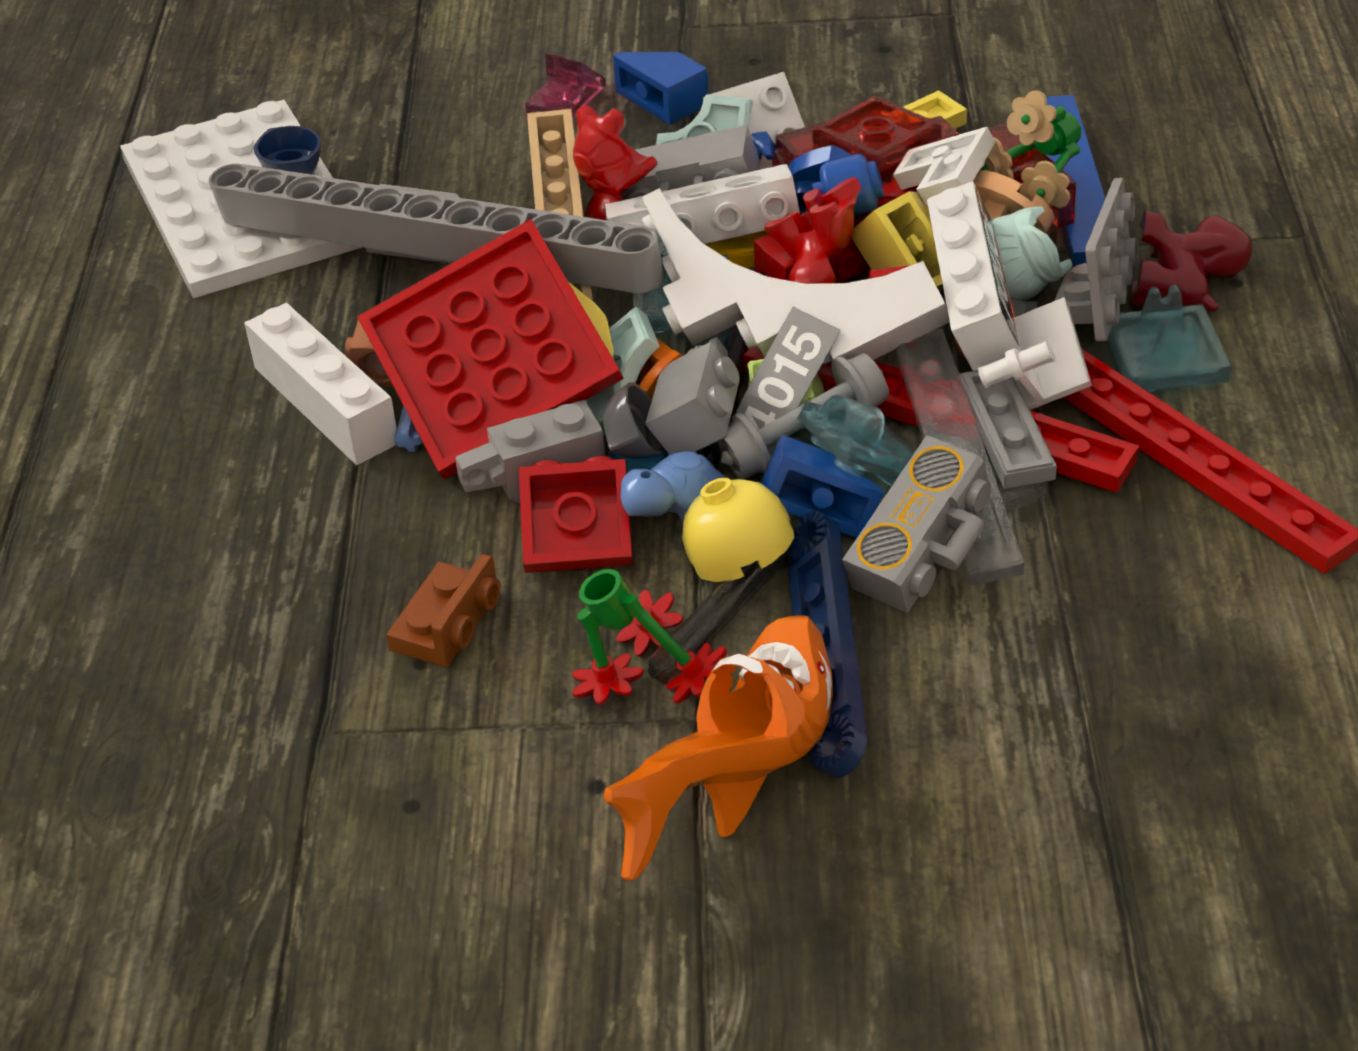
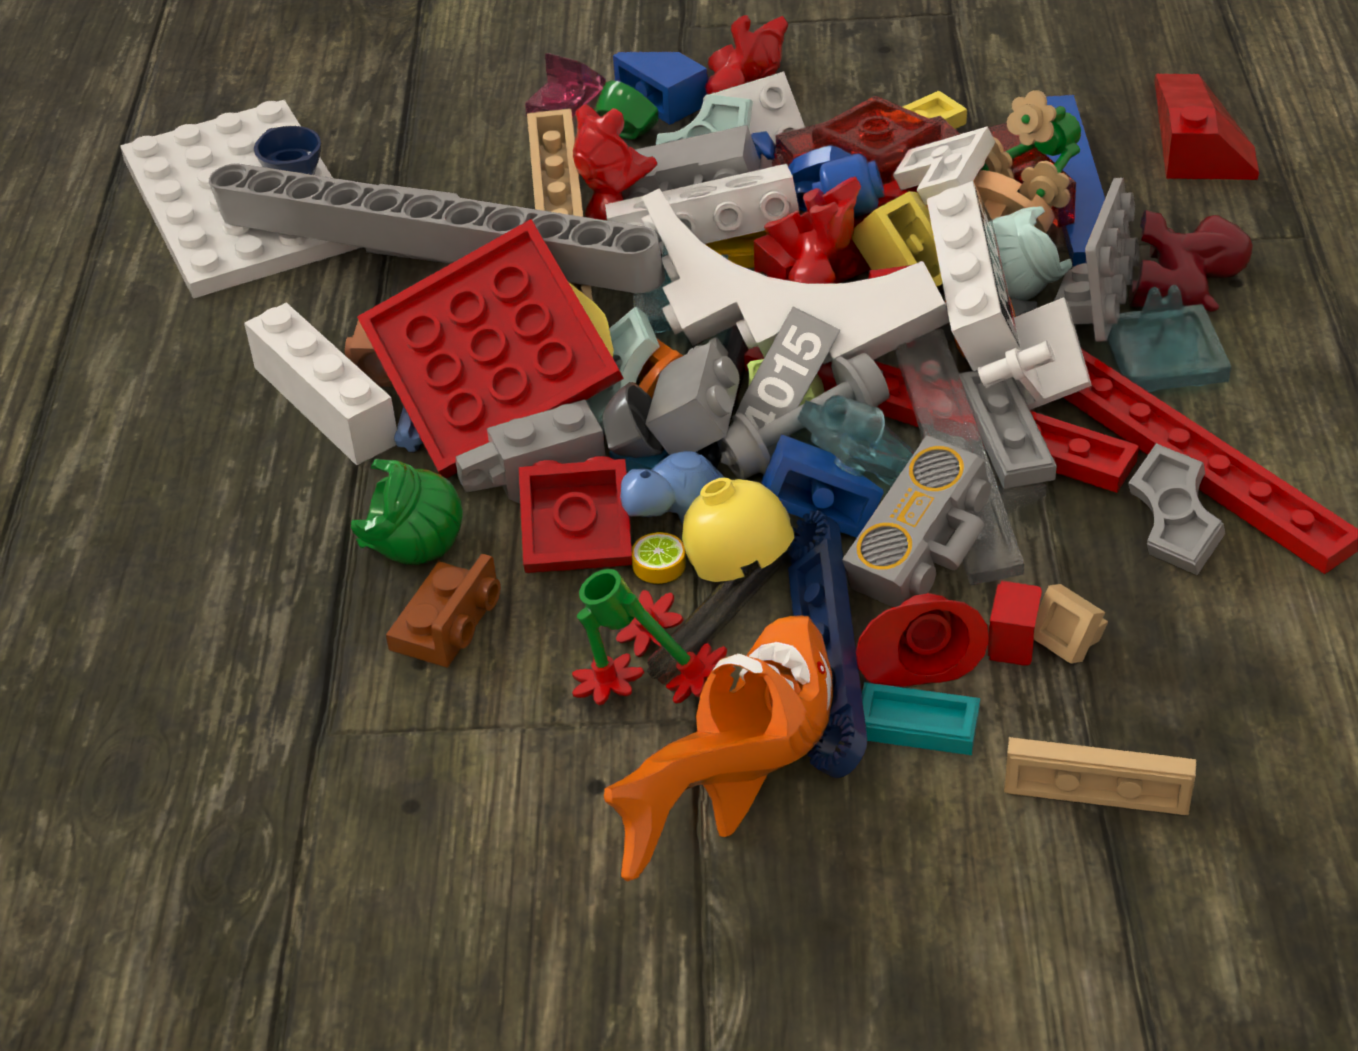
none -> green hair [351,459,463,565]
none -> green hat [594,80,659,140]
none -> tile [632,532,686,584]
none -> red animal [705,15,788,94]
none -> red piece [856,593,989,687]
none -> teal tile [862,682,980,755]
none -> red slope [987,581,1042,666]
none -> tan tile [1004,737,1196,815]
none -> tan tile [1034,584,1108,664]
none -> light grey tile [1128,443,1225,575]
none -> red wedge [1155,74,1259,180]

